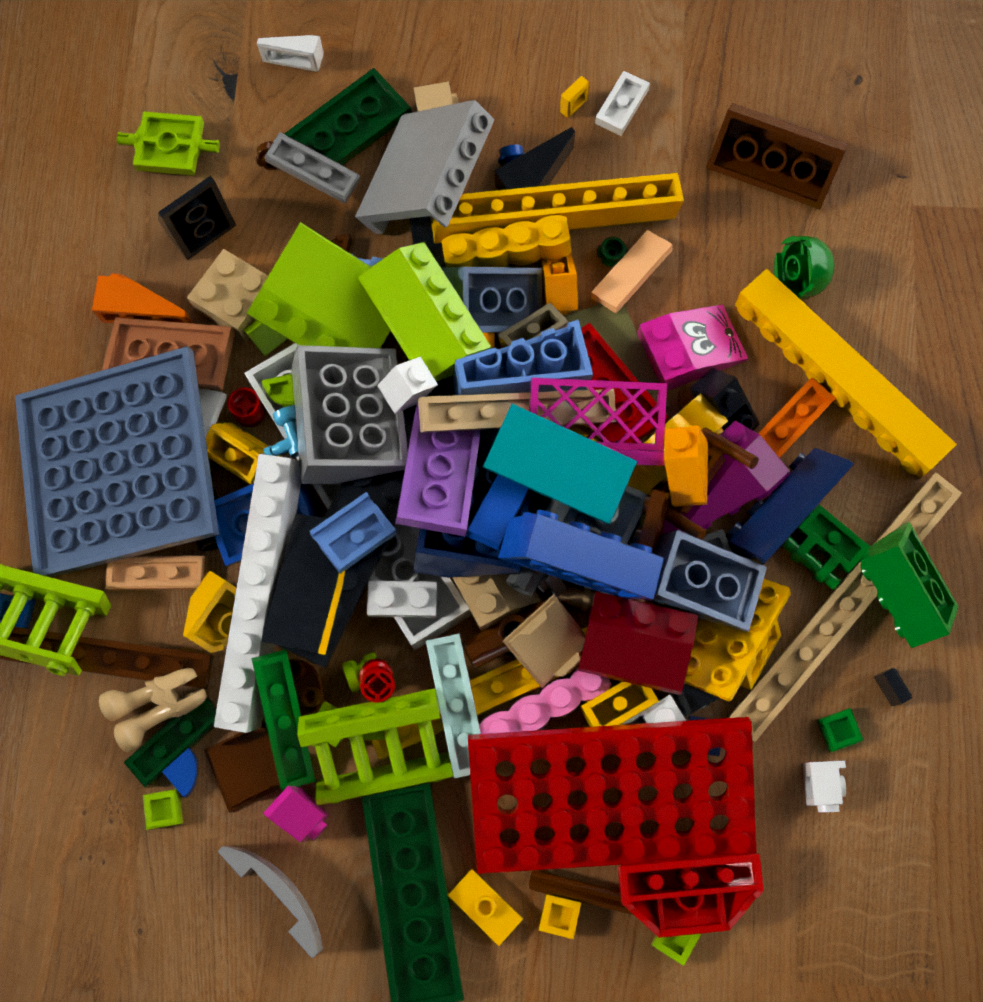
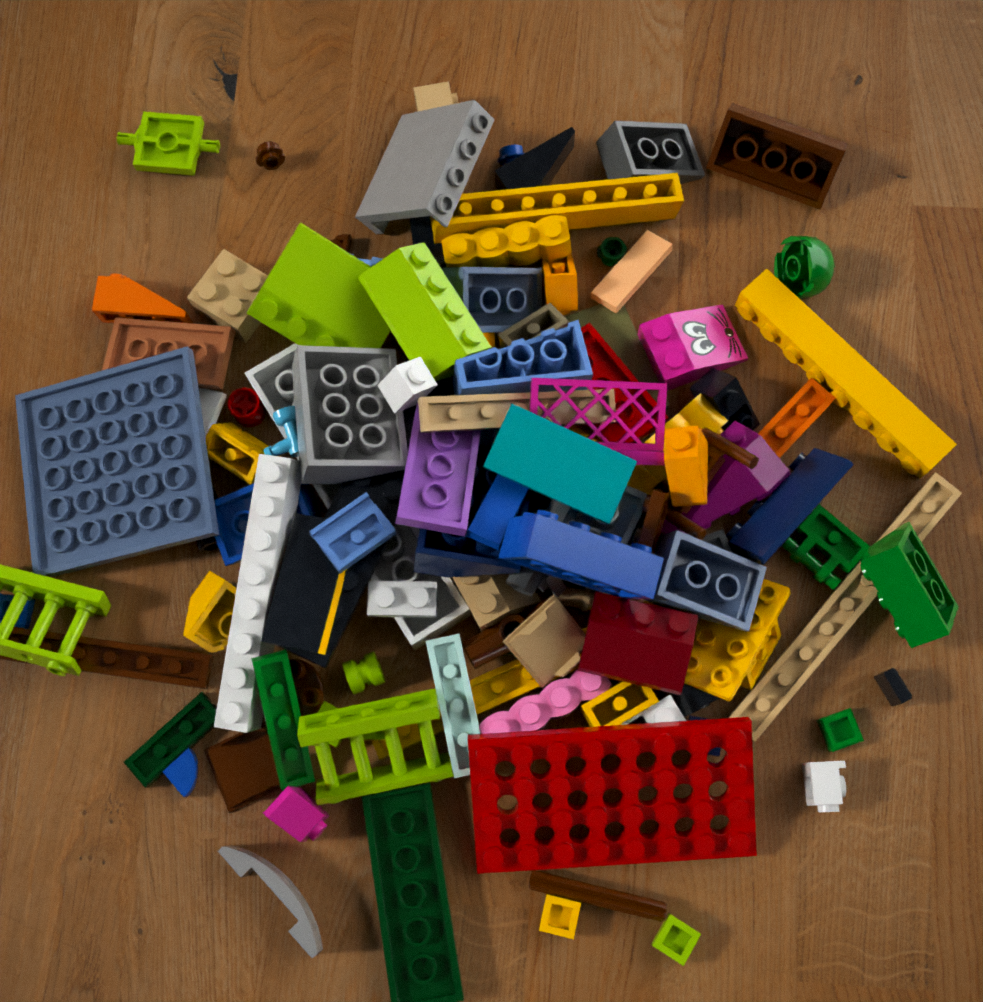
tan piece [99,668,207,752] -> none
light nougat tile [105,556,208,591] -> none
lime tile [143,789,183,830] -> none
black slope [158,175,237,260] -> none
lime tile [244,320,288,356] -> none
white slope [257,35,324,72] -> none
lime tile [261,374,295,407] -> none
light grey tile [265,132,360,204] -> none
dark green plate [284,68,412,166] -> none
red wheel [359,659,395,703] -> none
yellow plate [448,868,523,946] -> none
yellow tile [560,76,589,118] -> none
white plate [595,71,650,136] -> none
red wedge [618,853,764,938] -> none
none -> dark grey slope [596,121,705,184]

